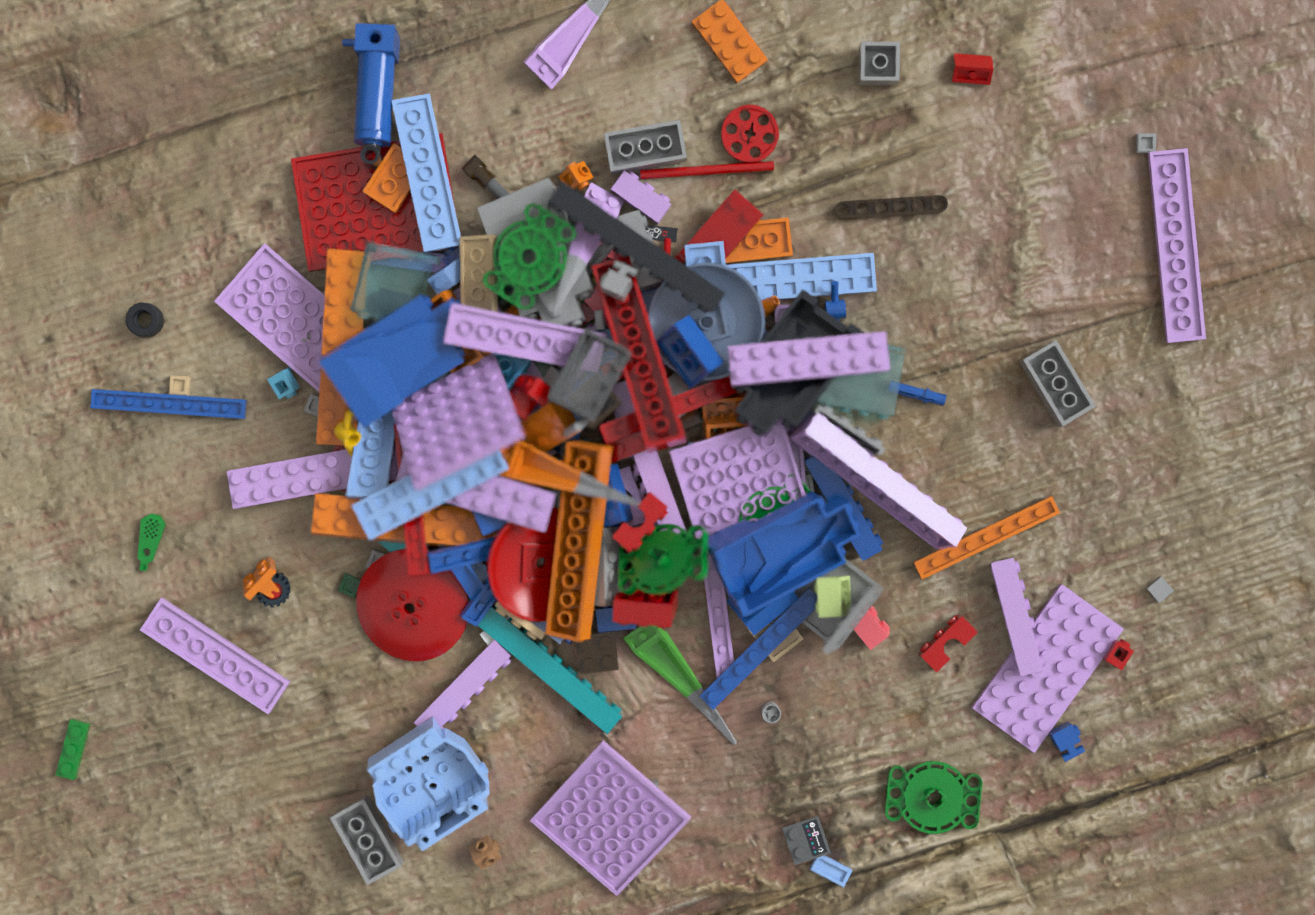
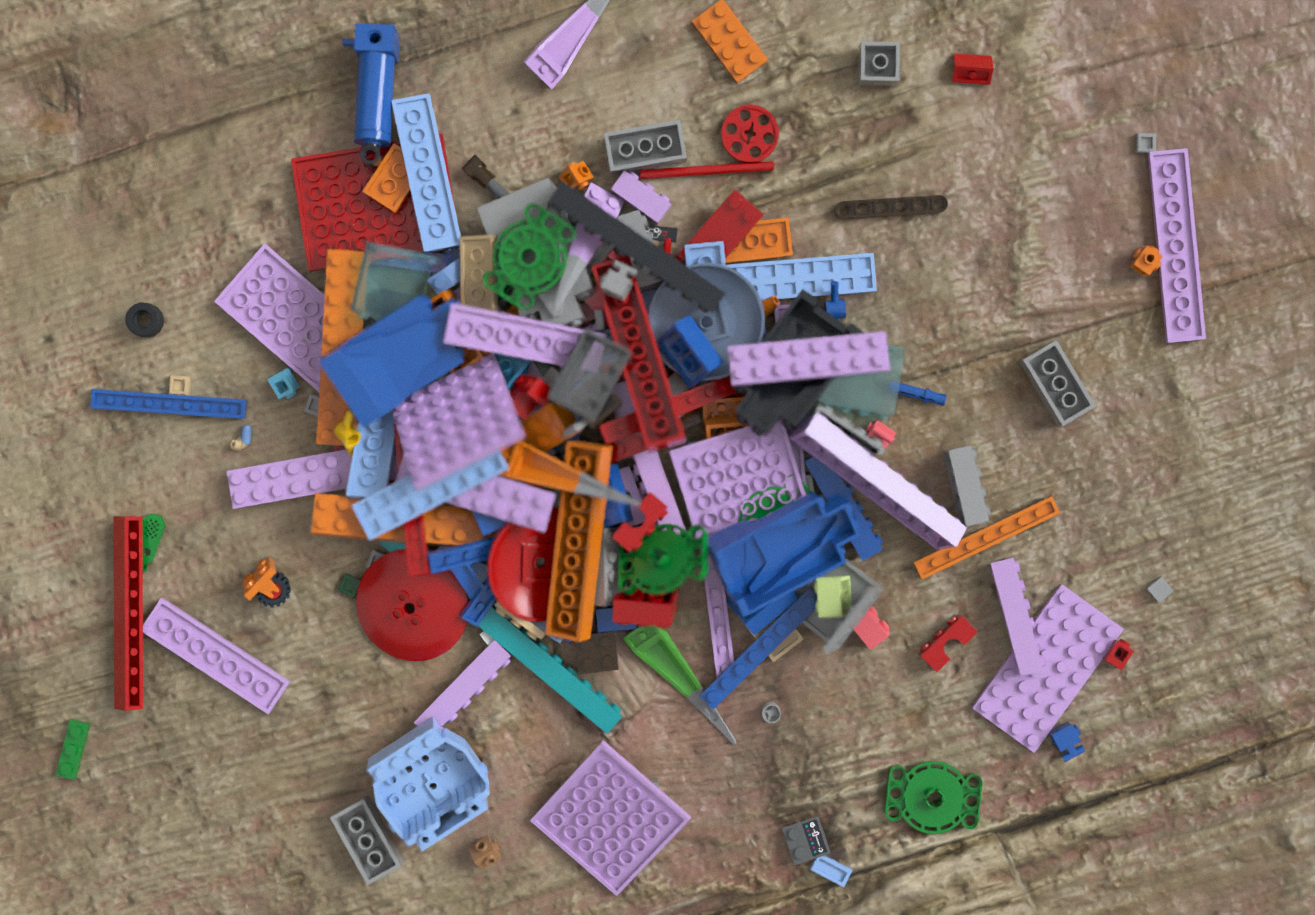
none -> red brick [113,516,143,711]
none -> arm [230,426,252,451]
none -> coral brick [864,420,896,449]
none -> light grey brick [942,445,991,526]
none -> orange brick [1129,245,1163,277]

